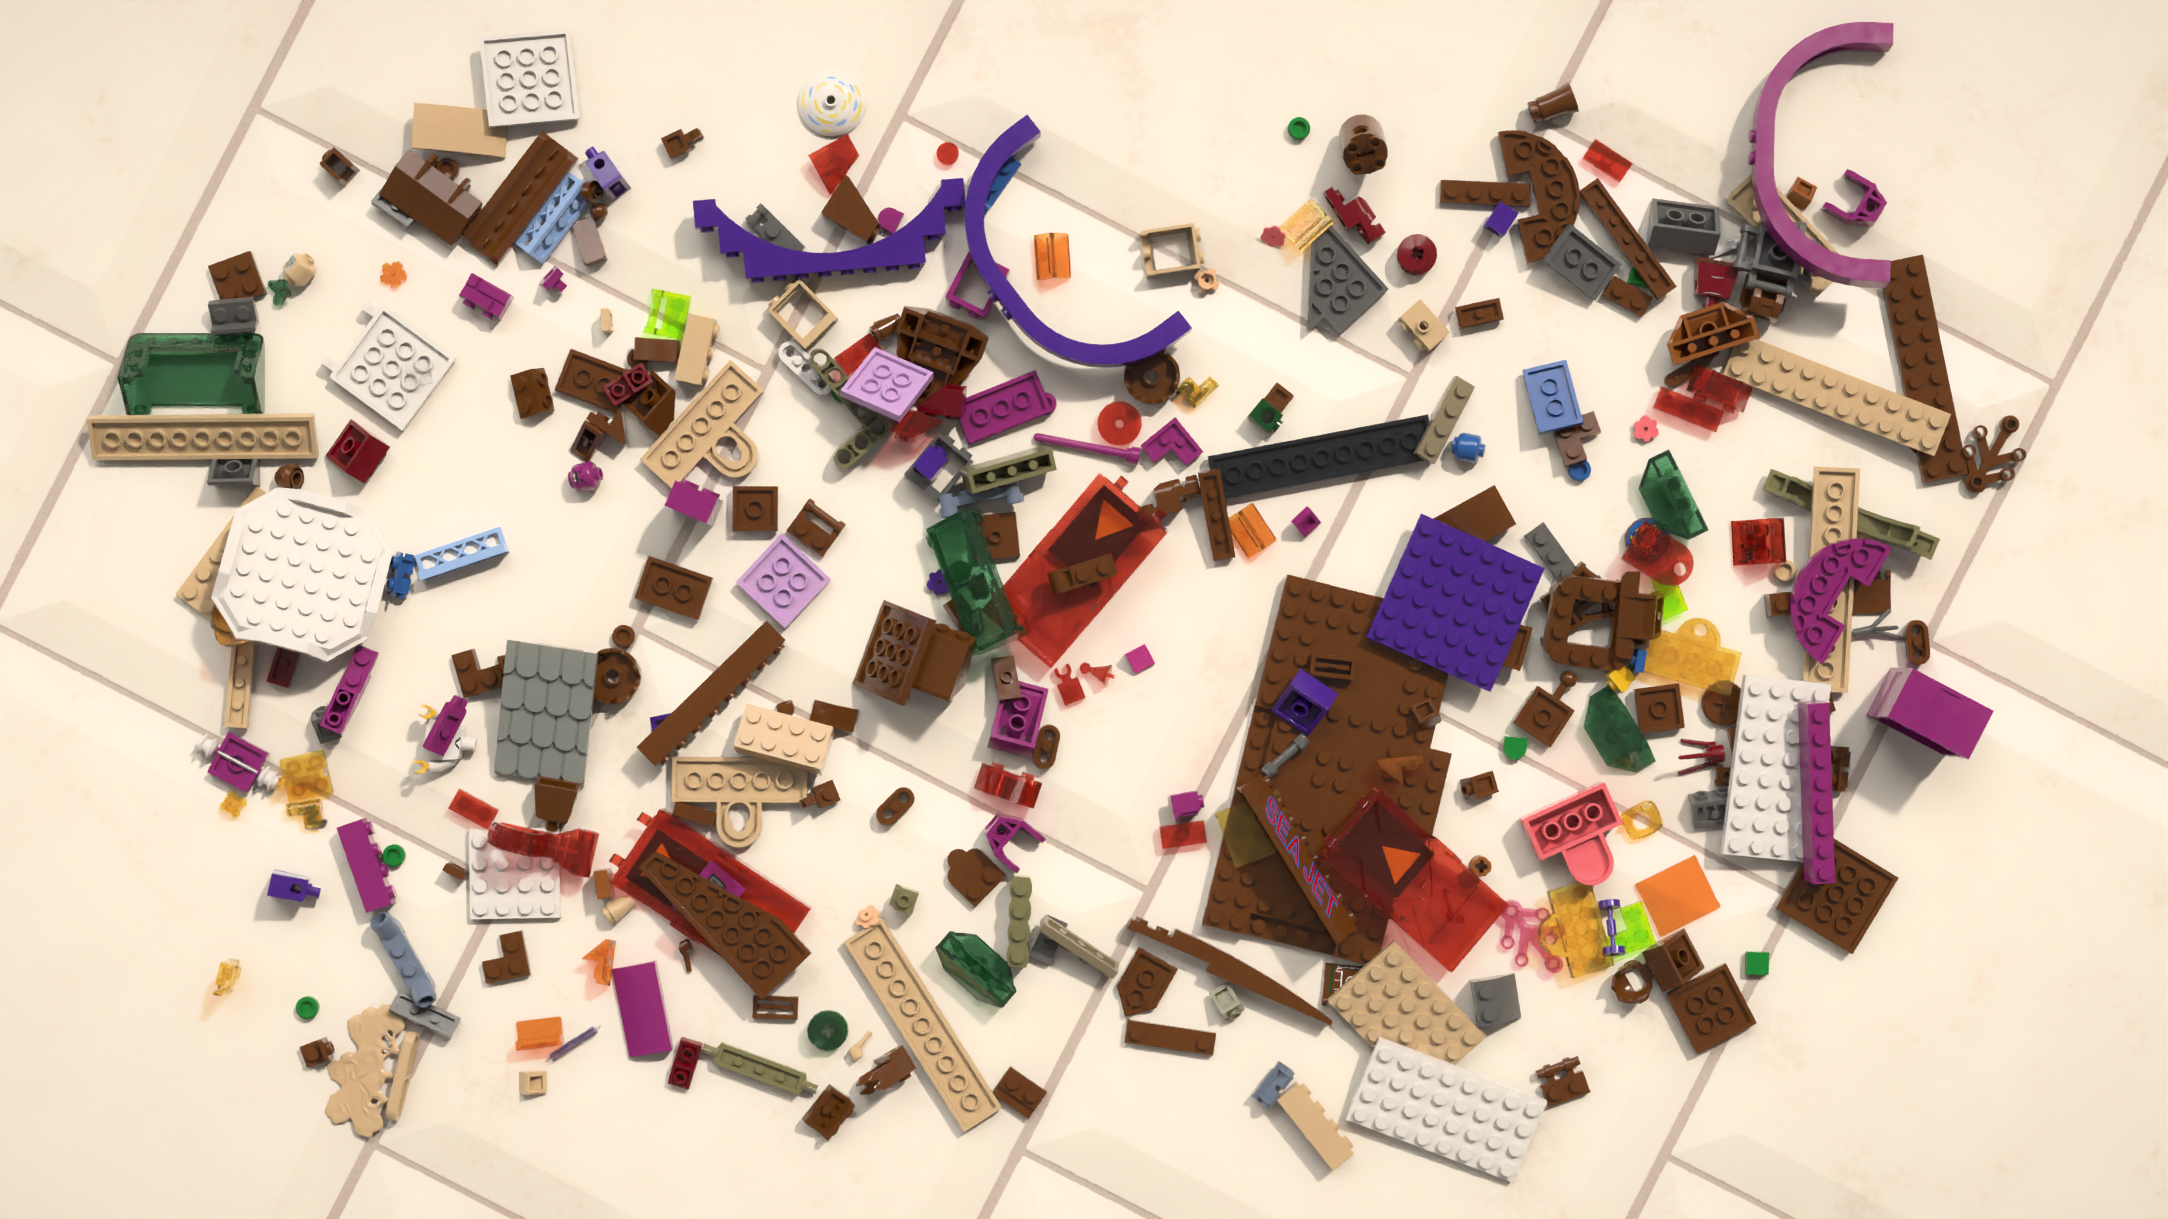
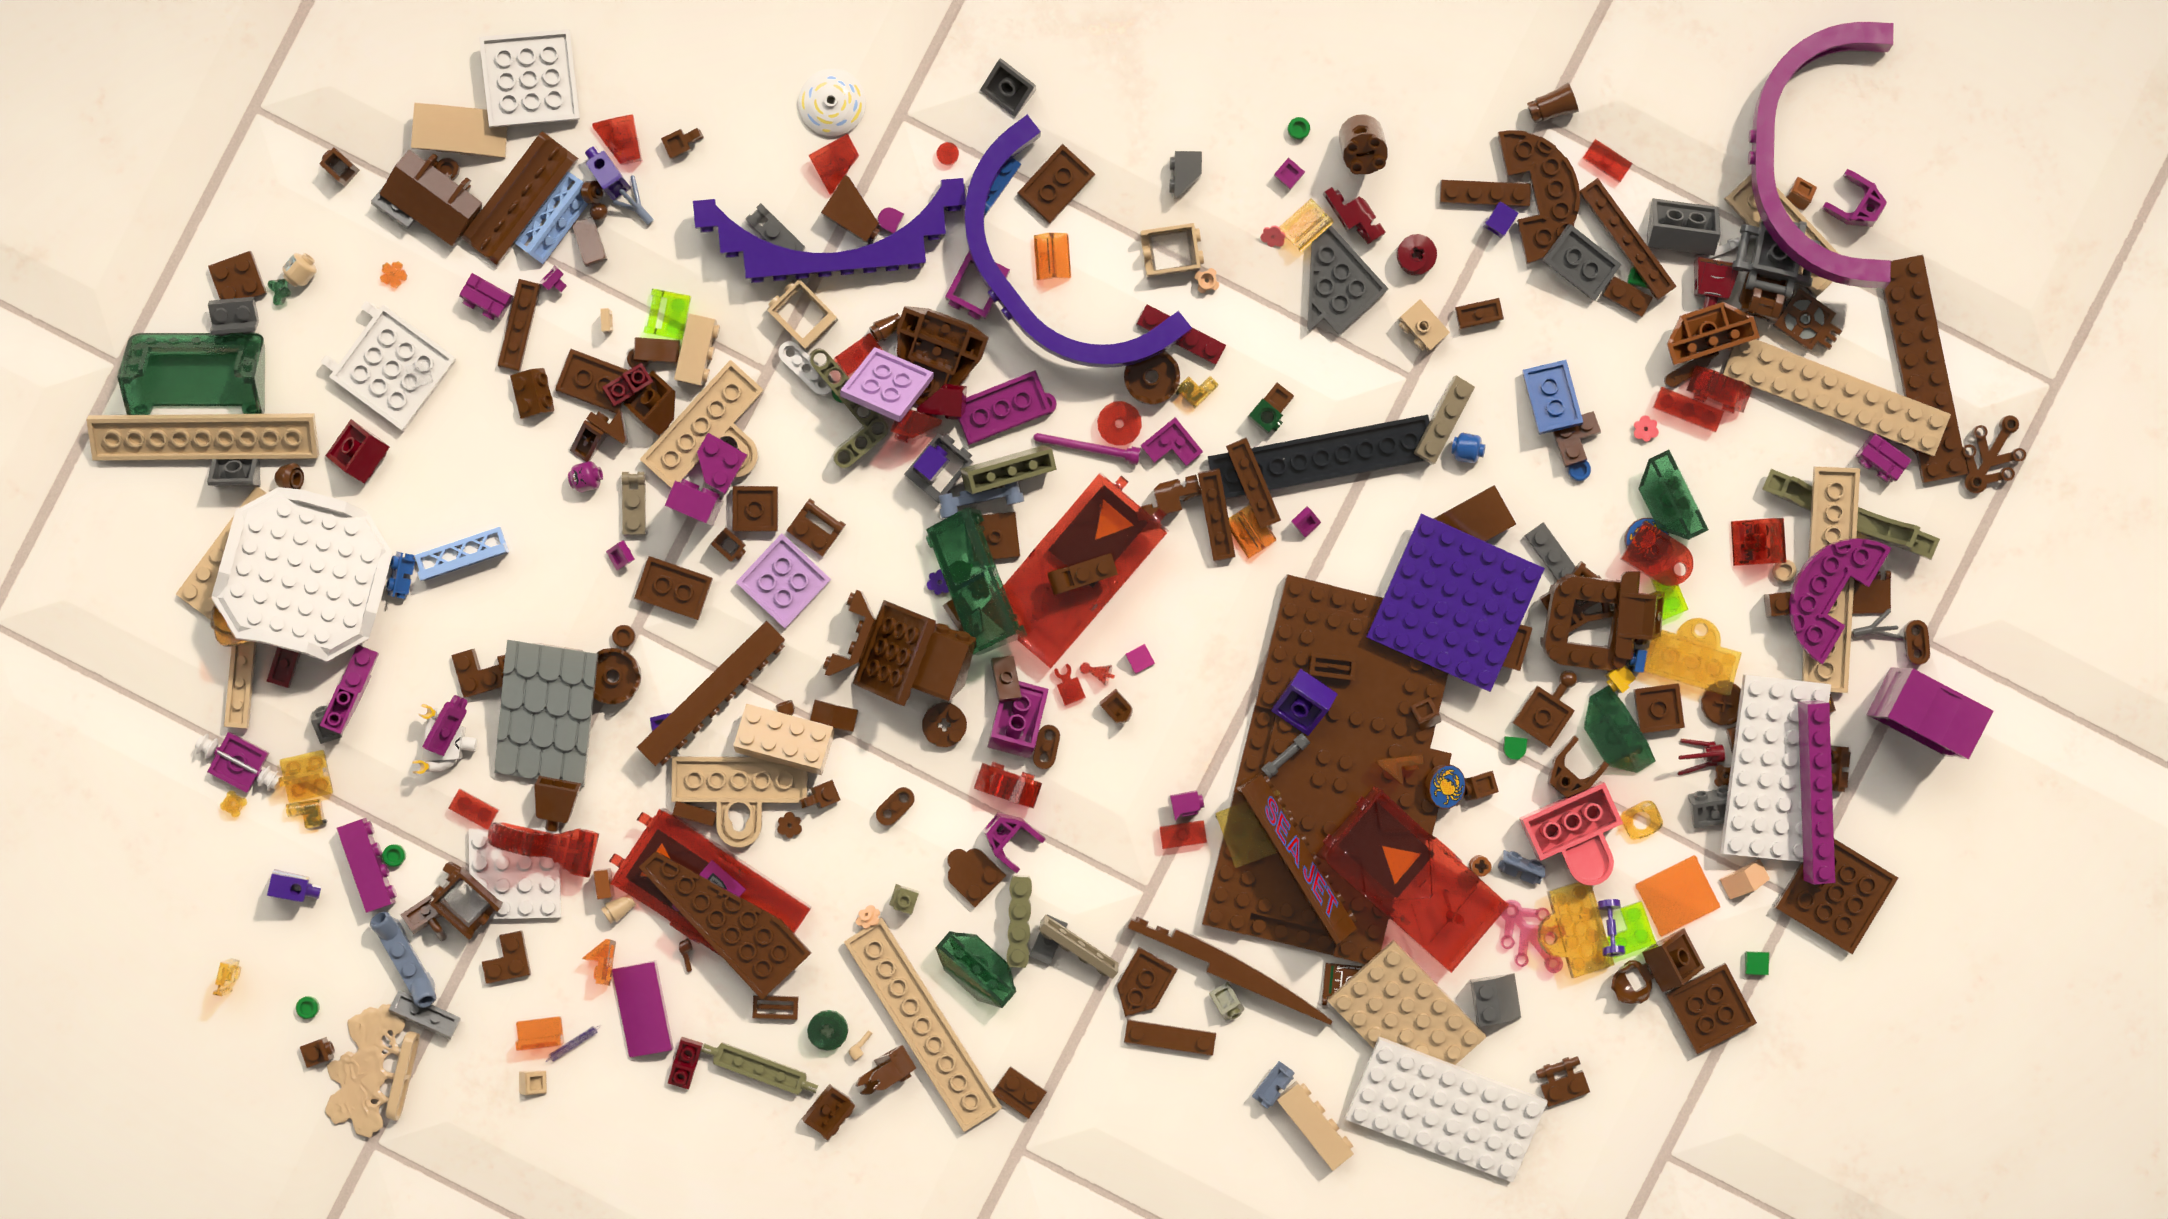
none -> plate [400,895,450,941]
none -> window [429,866,503,940]
none -> reddish brown tile [497,279,542,371]
none -> clear red slope [592,114,643,165]
none -> magenta plate [606,540,635,571]
none -> sand blue plant [613,175,654,225]
none -> dark tan plate [622,471,646,535]
none -> magenta plate [697,433,748,494]
none -> reddish brown window [711,526,746,562]
none -> reddish brown plant [777,812,802,838]
none -> reddish brown slope [823,589,876,676]
none -> reddish brown plate [922,702,967,747]
none -> dark grey slope [980,58,1036,117]
none -> reddish brown tile [1017,143,1096,224]
none -> reddish brown plate [1099,689,1133,724]
none -> dark red plate [1136,304,1226,365]
none -> dark grey slope [1169,151,1202,199]
none -> reddish brown plate [1226,437,1281,529]
none -> magenta plate [1274,157,1305,190]
none -> tile [1425,764,1466,809]
none -> sand blue hinge [1498,850,1545,885]
none -> reddish brown piece [1547,736,1609,797]
none -> light nougat slope [1719,859,1770,899]
none -> reddish brown piece [1773,288,1842,351]
none -> magenta brick [1856,433,1912,483]

